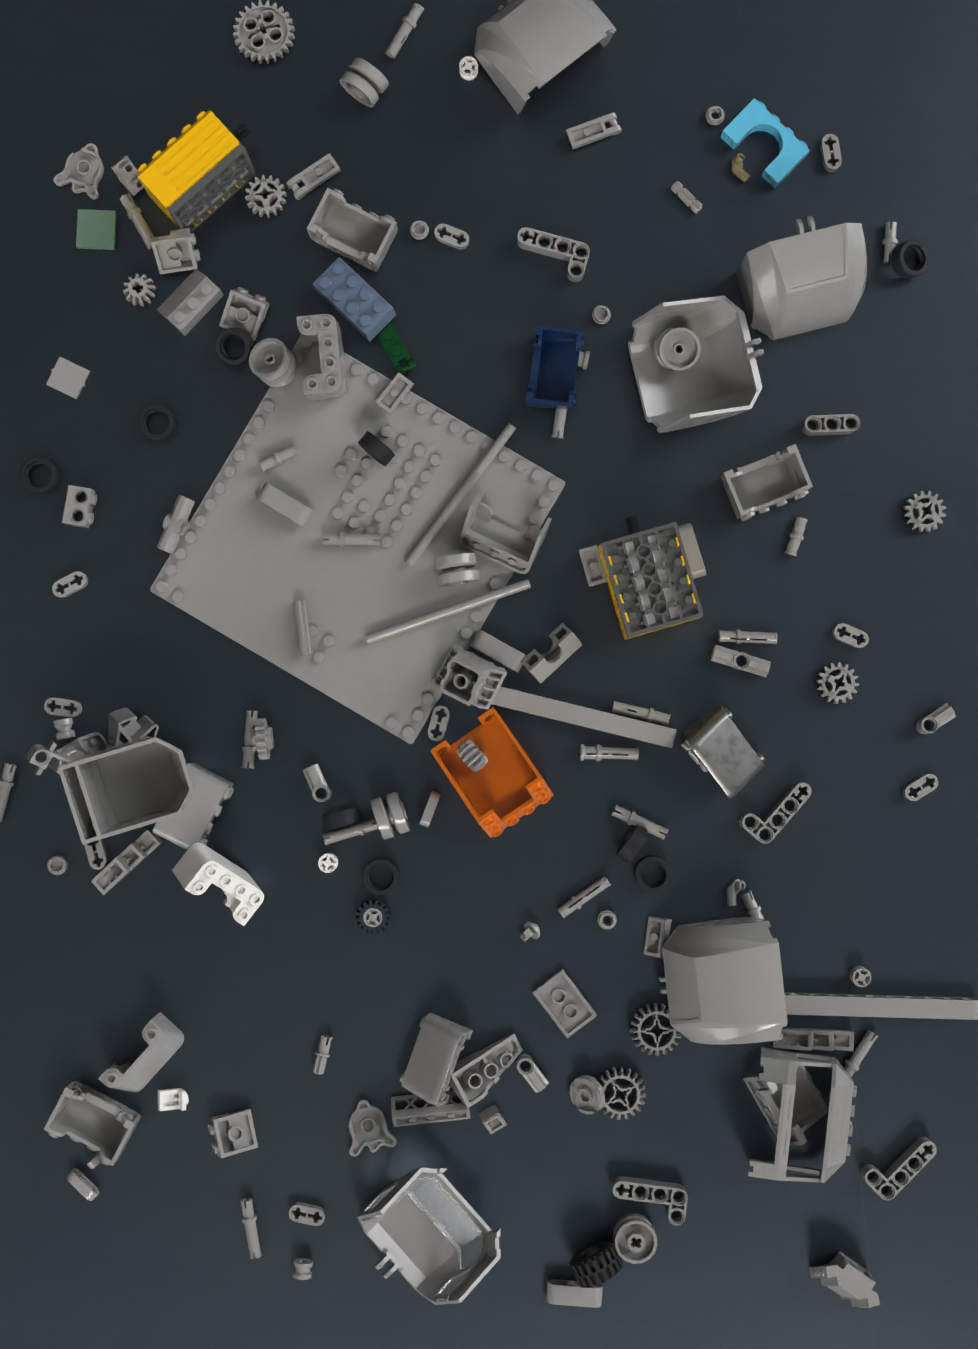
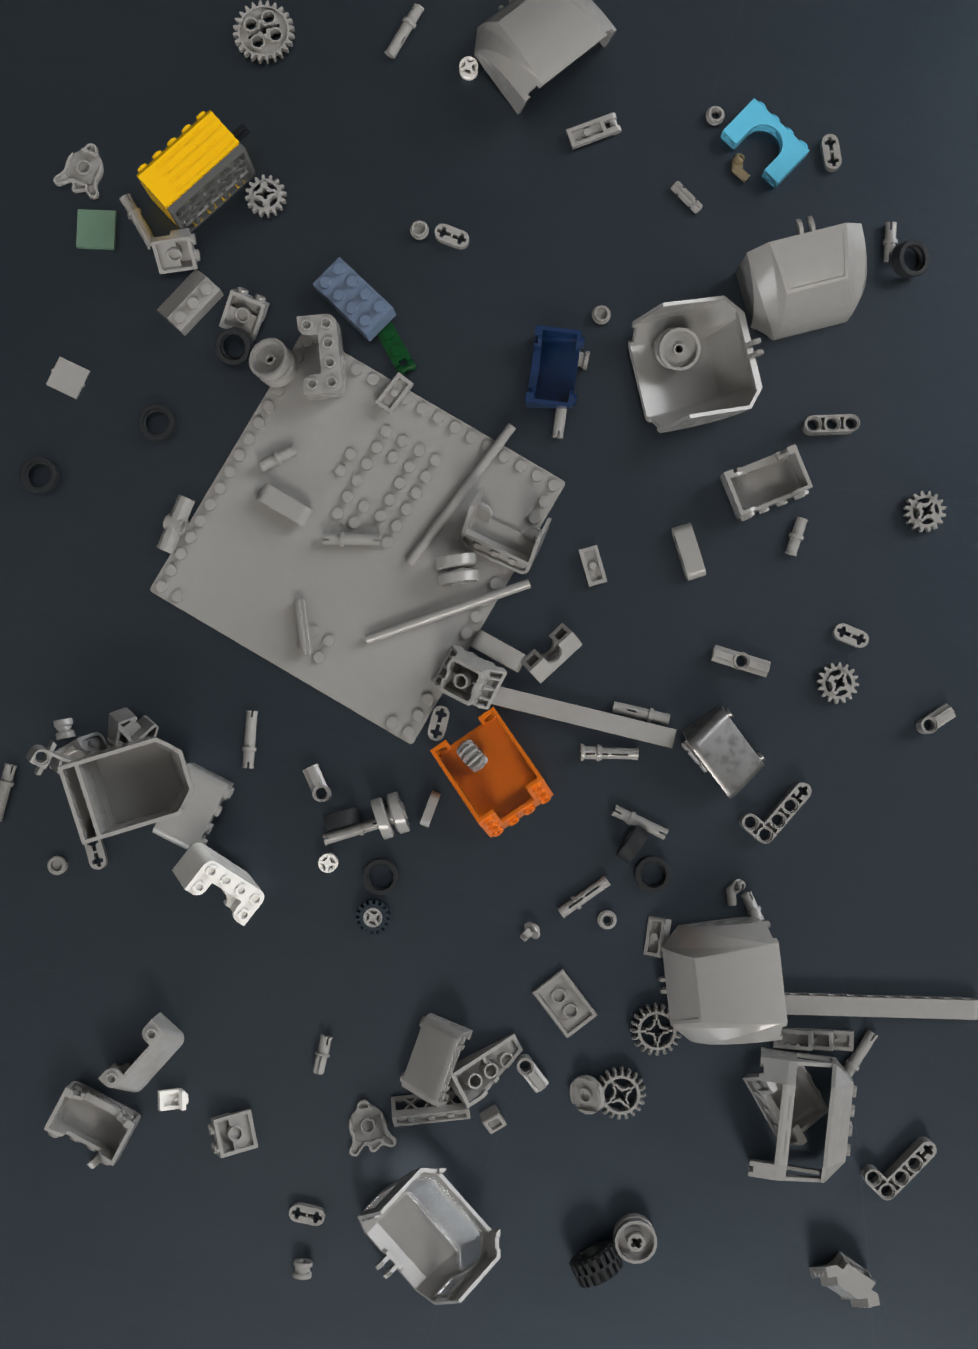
light grey beam [44,698,82,717] -> none
light grey beam [52,571,88,598] -> none
light grey brick [62,485,97,529] -> none
light grey beam [66,1168,99,1201] -> none
light grey slope [91,827,163,895] -> none
light grey hips [111,155,144,196] -> none
light grey gear [123,273,156,307] -> none
light grey pin [240,1198,262,1259] -> none
light grey gear [251,718,274,760] -> none
light grey plate [286,153,341,200] -> none
light grey windscreen [307,188,398,272] -> none
light grey wheel [339,57,389,107] -> none
black tyre [358,431,395,466] -> none
light grey beam [517,227,590,282] -> none
light grey beam [546,1279,603,1308] -> none
dark grey piece [598,515,704,640] -> none
light grey beam [611,1176,688,1226] -> none
light grey pin [718,629,777,645] -> none
light grey wheel [849,966,872,987] -> none
light grey beam [903,774,938,801] -> none

